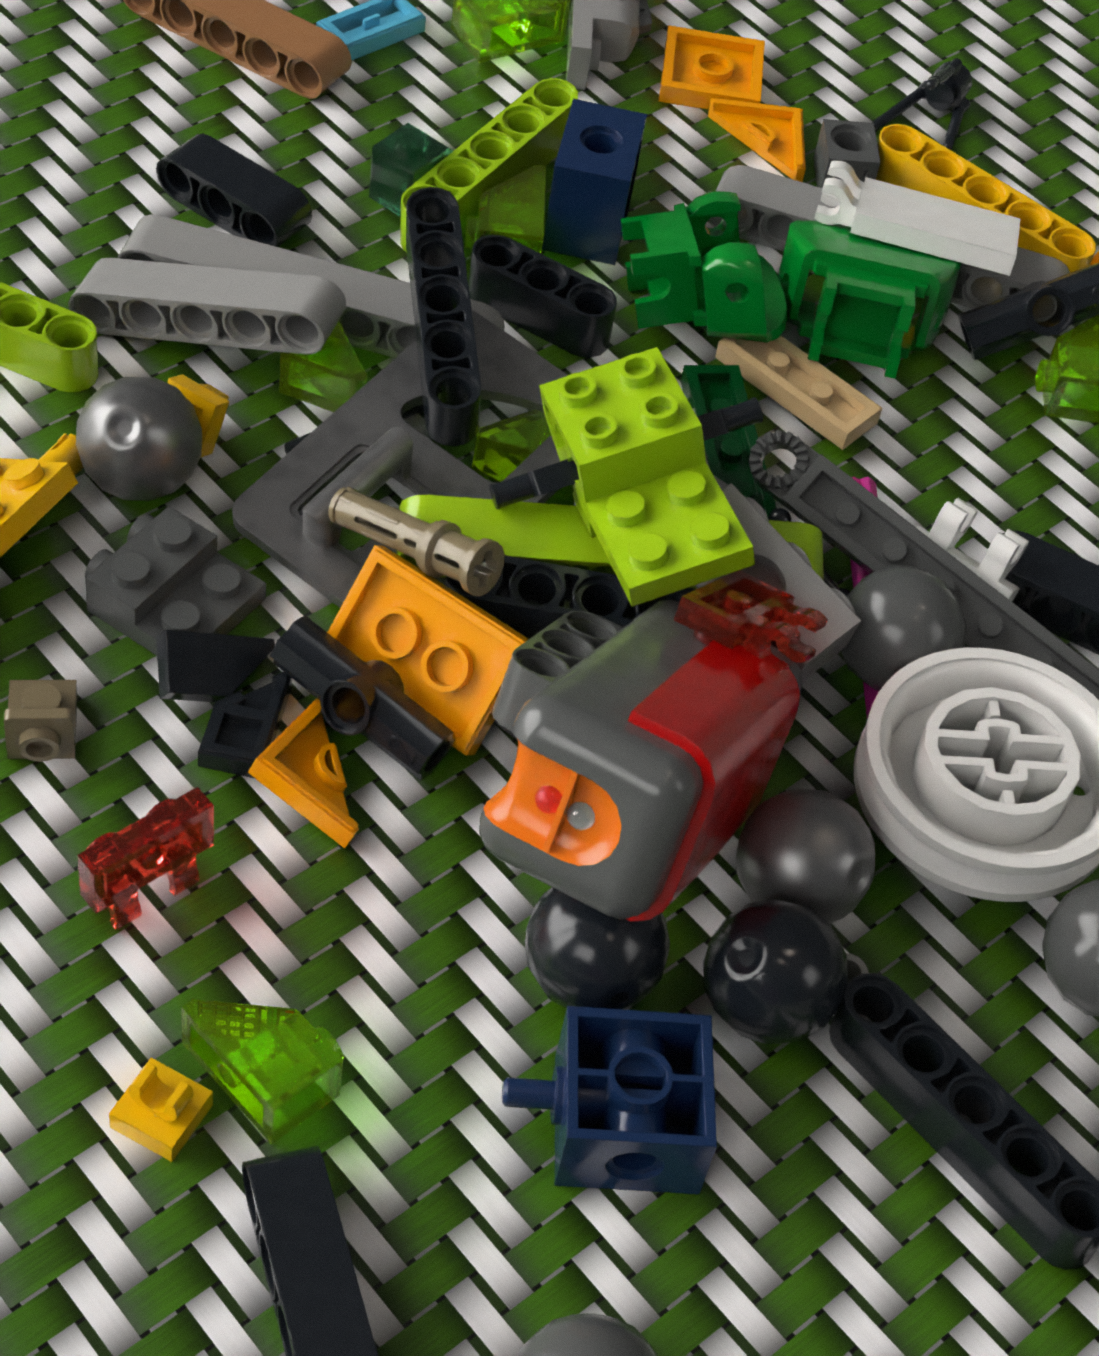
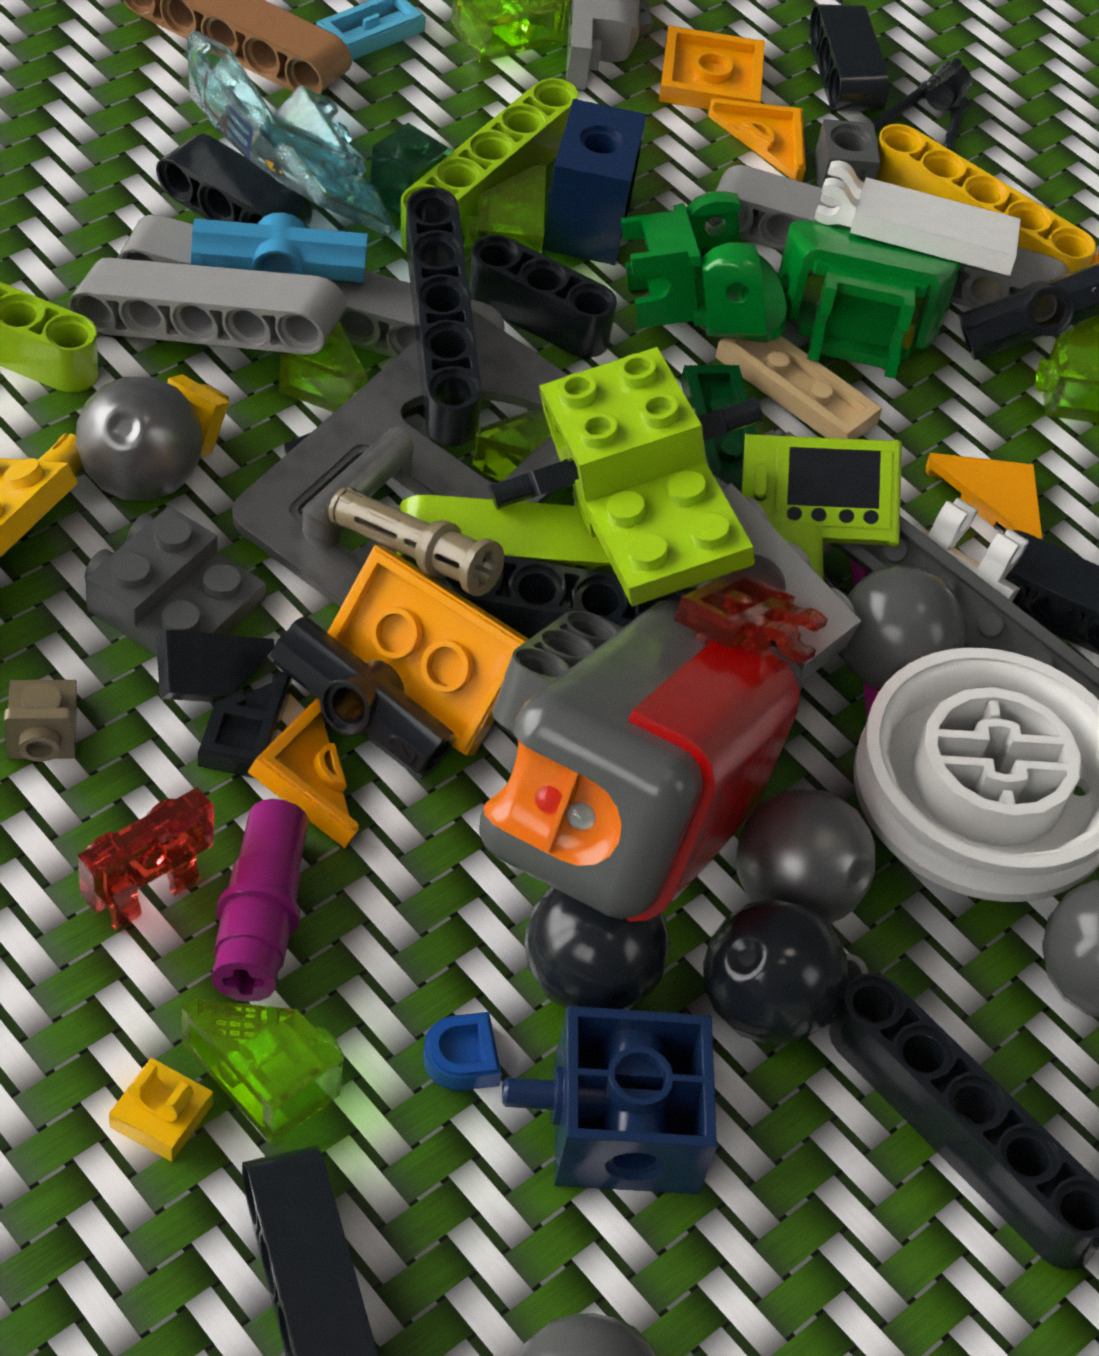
none -> clear light blue wedge [187,30,395,236]
none -> dark azure piece [191,212,368,283]
none -> magenta piece [212,799,309,1002]
none -> blue tile [423,1012,502,1091]
none -> container [742,434,902,547]
none -> black beam [809,4,889,112]
none -> light orange tile [925,453,1042,539]

